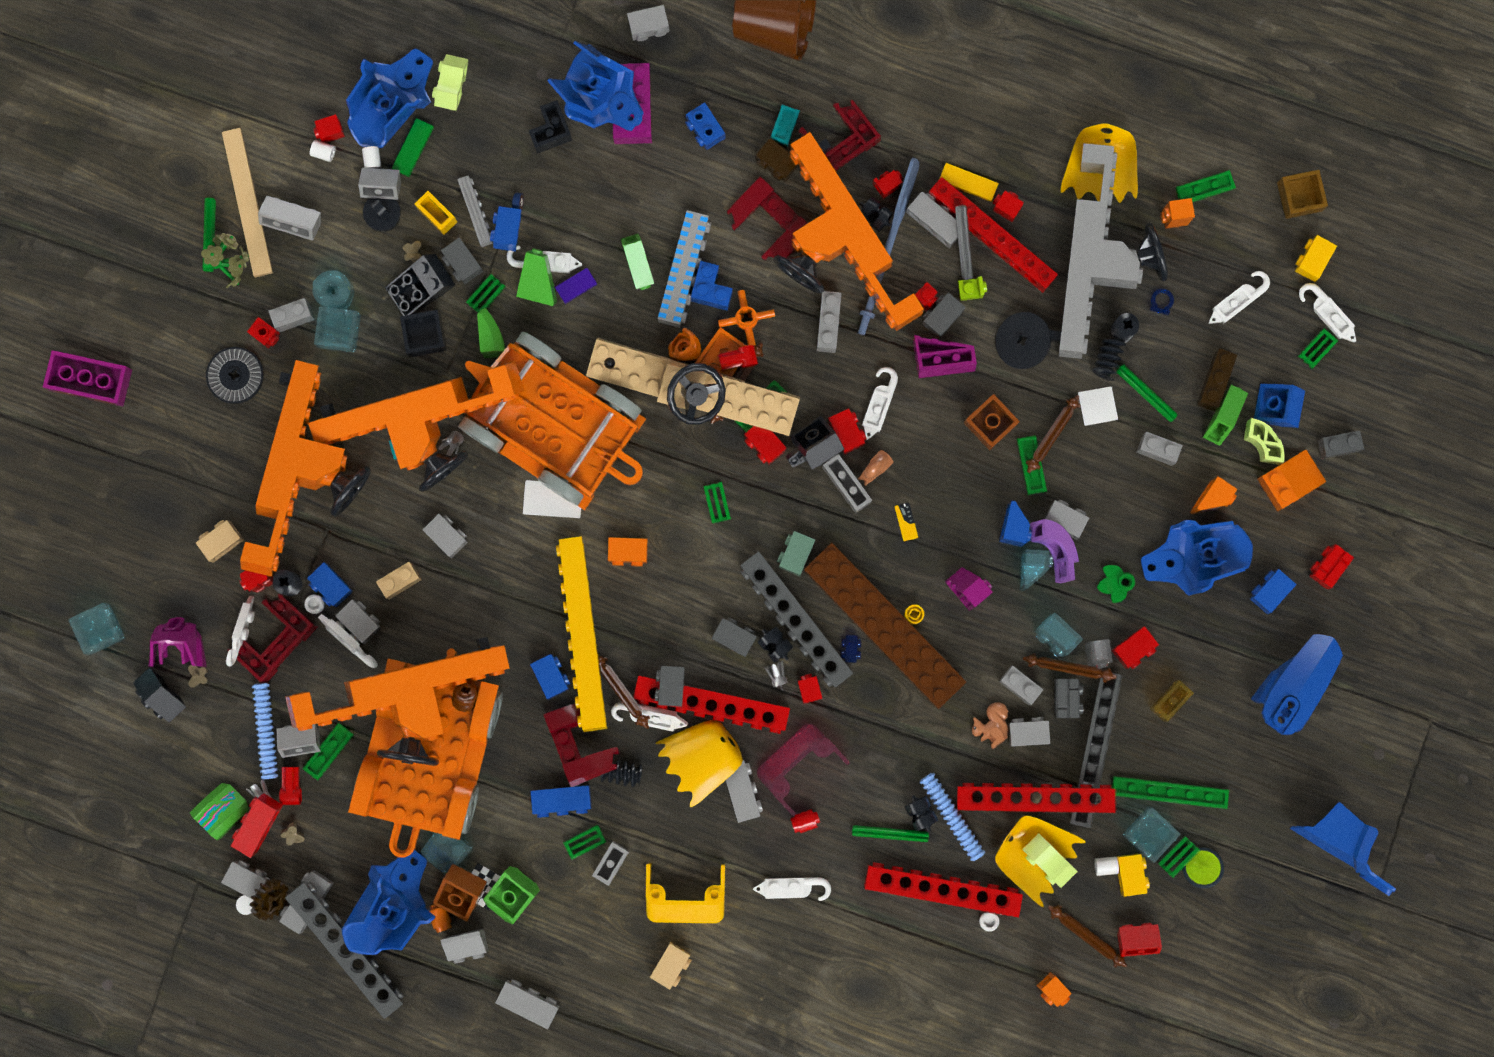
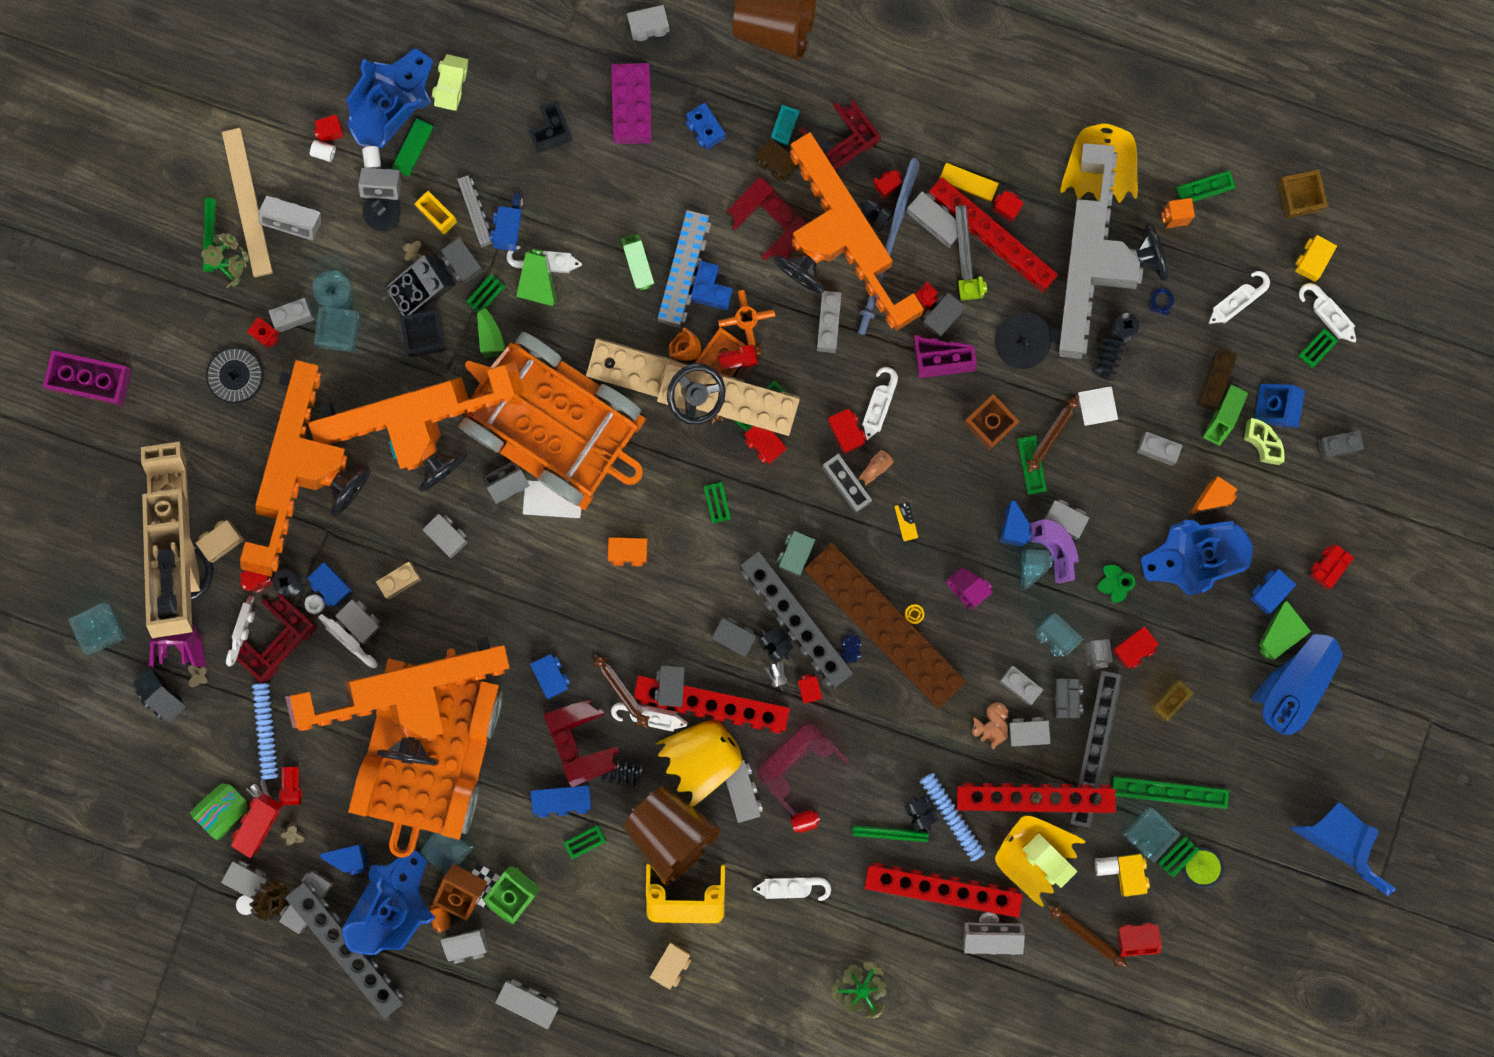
light grey brick [276,724,321,758] -> none
green tile [303,723,354,781] -> none
flat silver piece [438,431,464,456] -> none
reddish brown piece [452,683,477,712] -> none
blue piece [548,41,644,131] -> none
dark purple tile [555,268,597,304] -> none
yellow brick [556,536,607,732] -> none
light grey brick [592,841,630,886] -> none
black hinge [786,415,844,470] -> none
reddish brown wheel [1023,653,1117,682] -> none
orange brick [1036,972,1072,1007] -> none
green axle [1116,364,1177,422] -> none
orange slope [1257,450,1326,511] -> none
none -> tan piece [141,442,214,638]
none -> blue slope [320,843,370,875]
none -> brick [482,462,530,504]
none -> reddish brown cone [623,786,721,885]
none -> olive plant [831,961,887,1019]
none -> light grey brick [963,922,1025,955]
none -> bright green slope [1259,601,1311,660]

